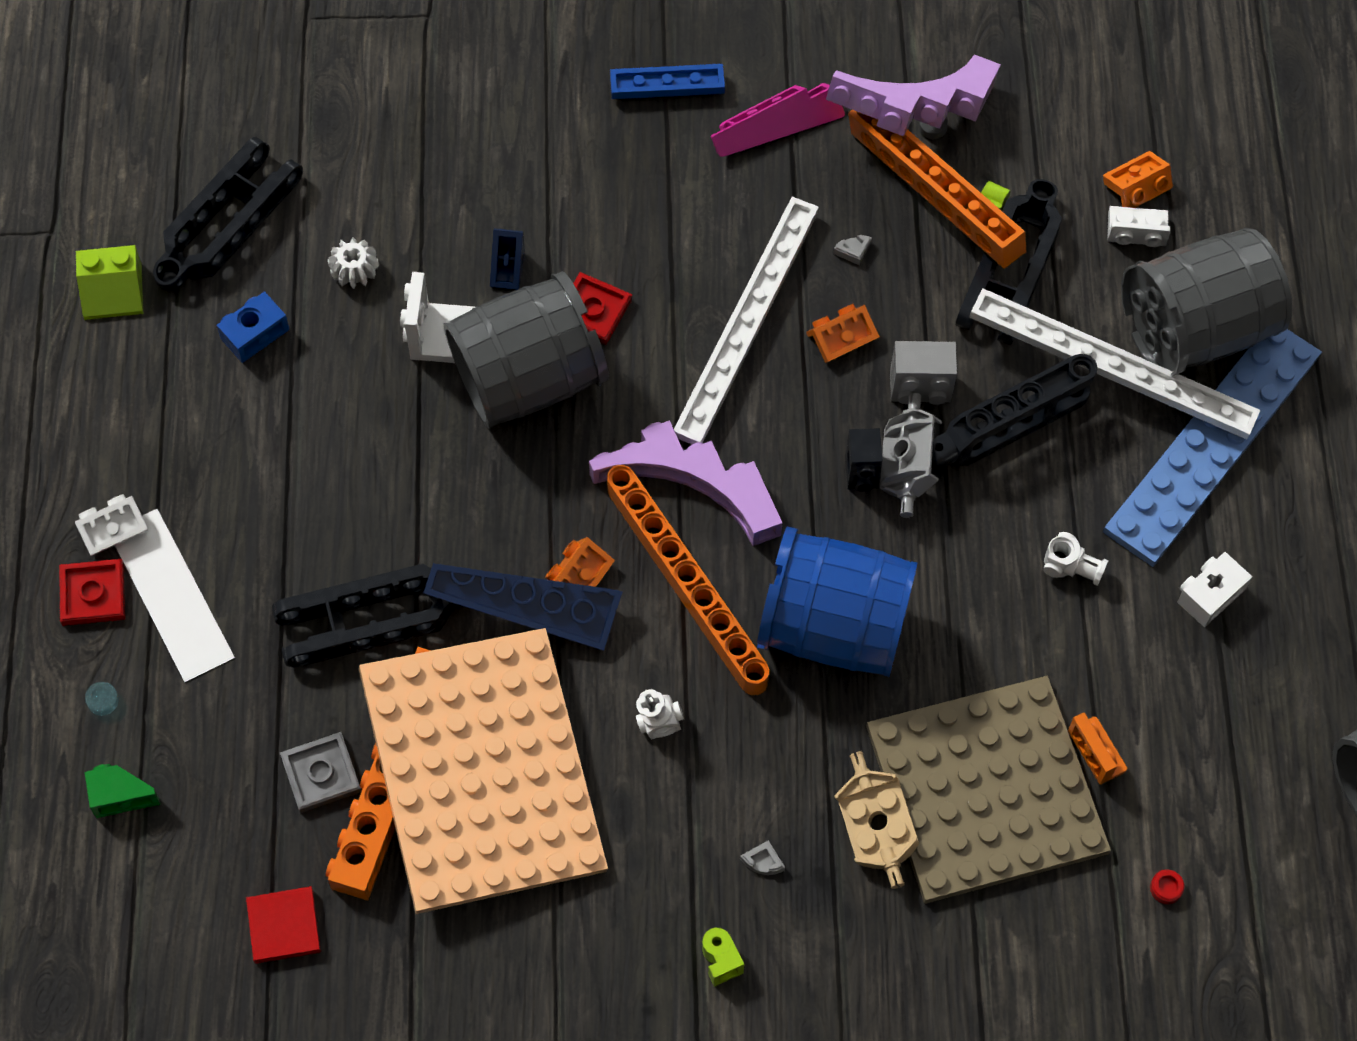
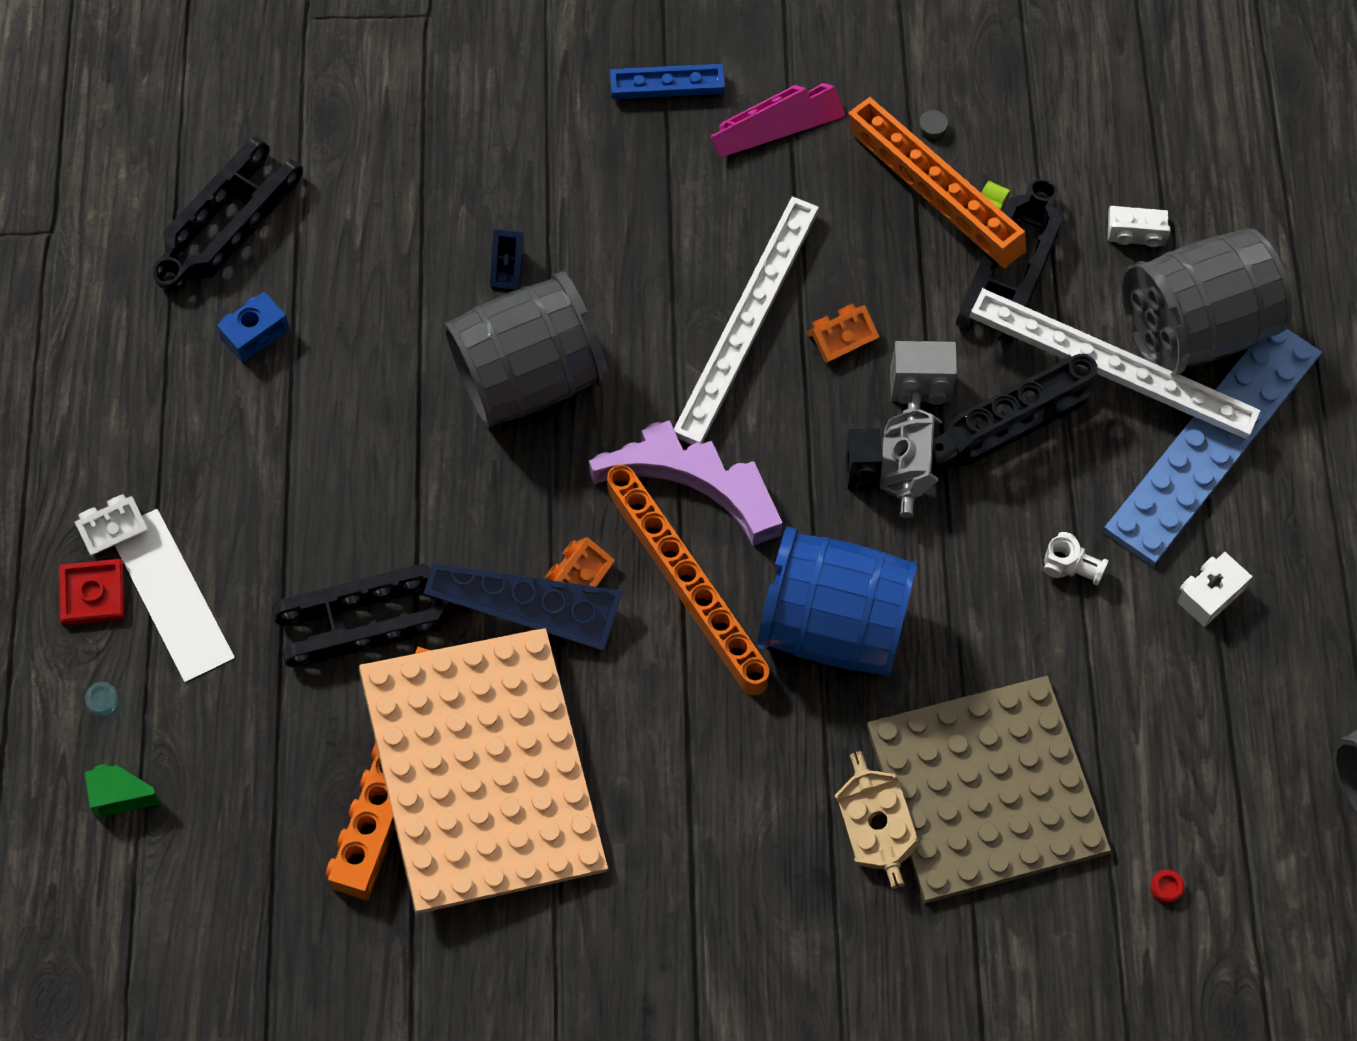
lime slope [76,245,144,320] -> none
red tile [246,886,321,964] -> none
flat silver tile [280,732,362,813] -> none
white gear [328,237,379,289] -> none
white bracket [400,272,474,363] -> none
red tile [573,272,632,345] -> none
white connector [636,689,684,740] -> none
lime leg [702,927,744,987] -> none
light grey tile [740,840,785,875] -> none
lavender arch [826,54,1001,136] -> none
light grey tile [833,235,872,265] -> none
orange bracket [1068,712,1127,785] -> none
orange bracket [1103,151,1173,208] -> none

